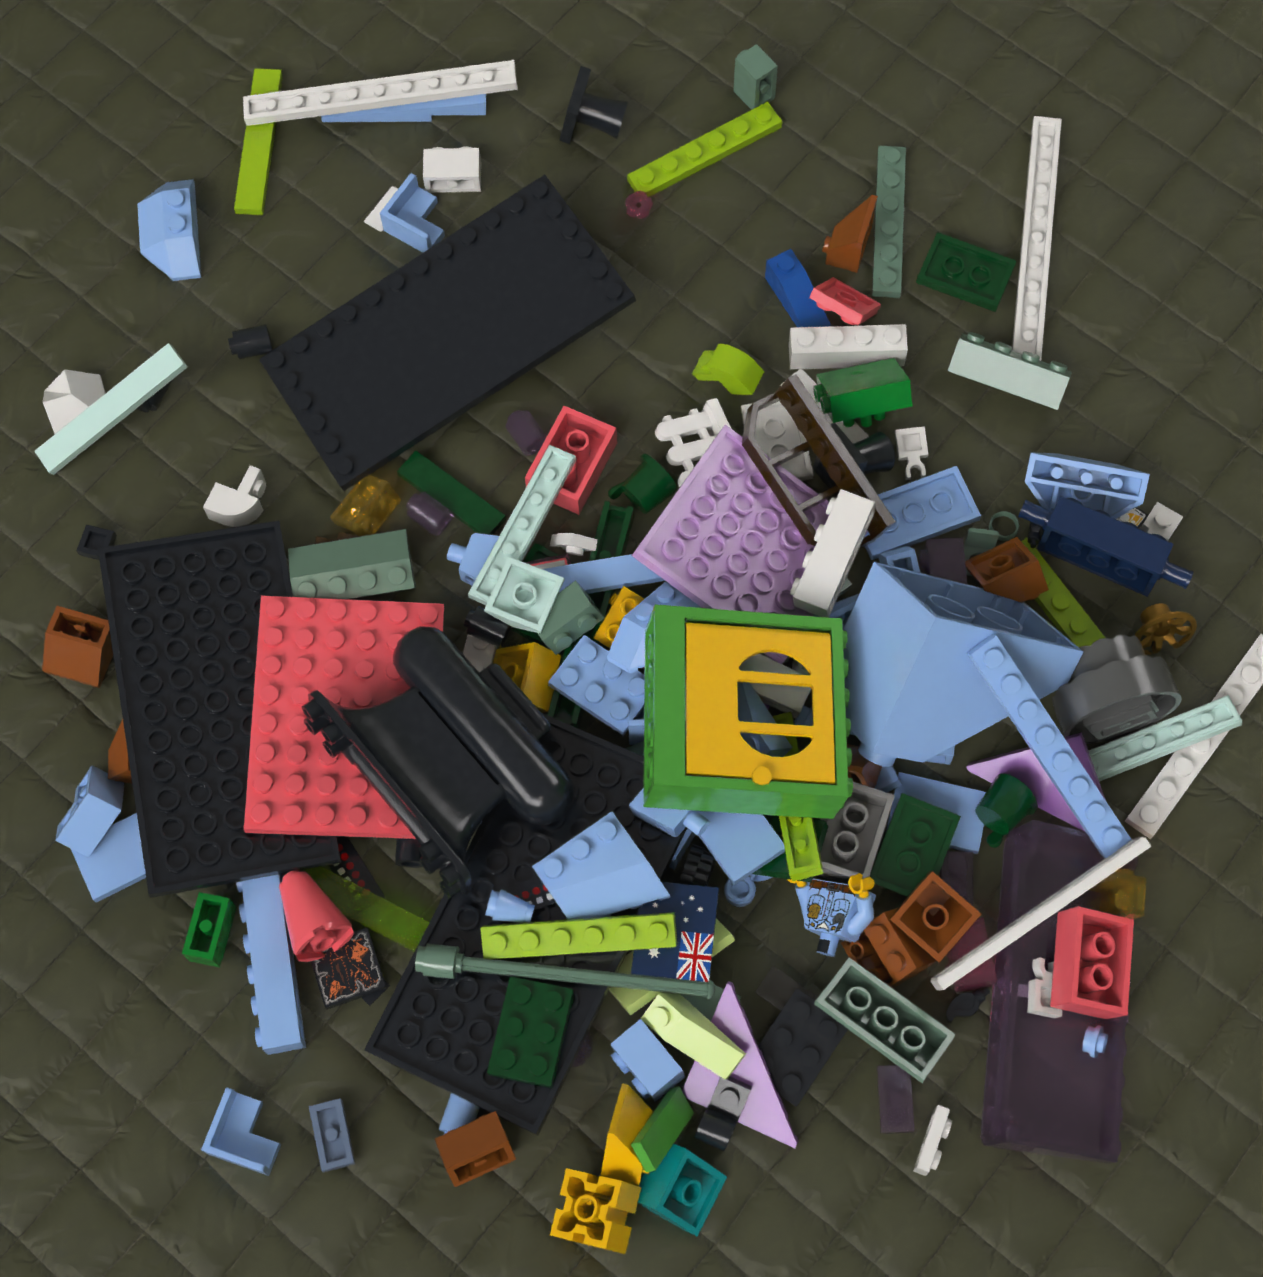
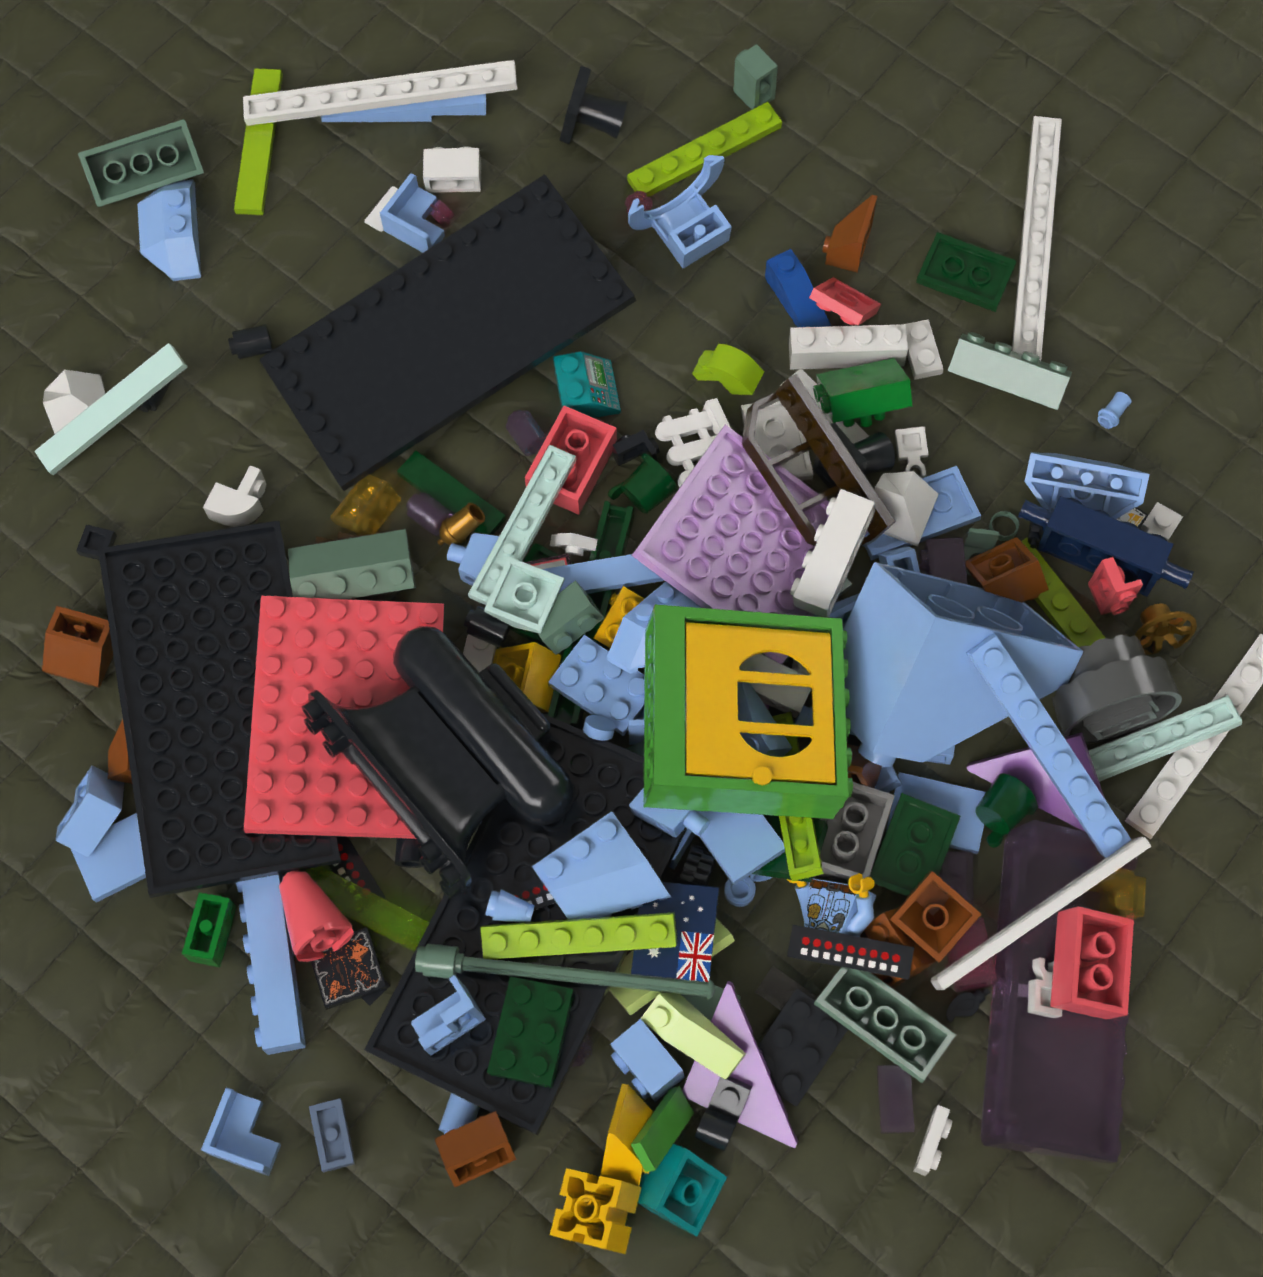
sand green plate [872,146,906,298] -> none
light blue plate [1083,1025,1108,1058] -> none
none -> sand green slope [78,119,204,207]
none -> light blue panel [411,974,486,1055]
none -> clear pink plate [429,199,455,225]
none -> pearl gold piece [437,503,485,546]
none -> teal slope [553,351,621,418]
none -> light blue tile [583,715,616,741]
none -> black bracket [613,430,660,466]
none -> light blue piece [628,155,732,269]
none -> black sticker [787,925,914,980]
none -> white slope [874,471,938,547]
none -> white plate [906,319,943,380]
none -> coral bracket [1088,557,1143,615]
none -> light blue pin [1097,392,1132,429]

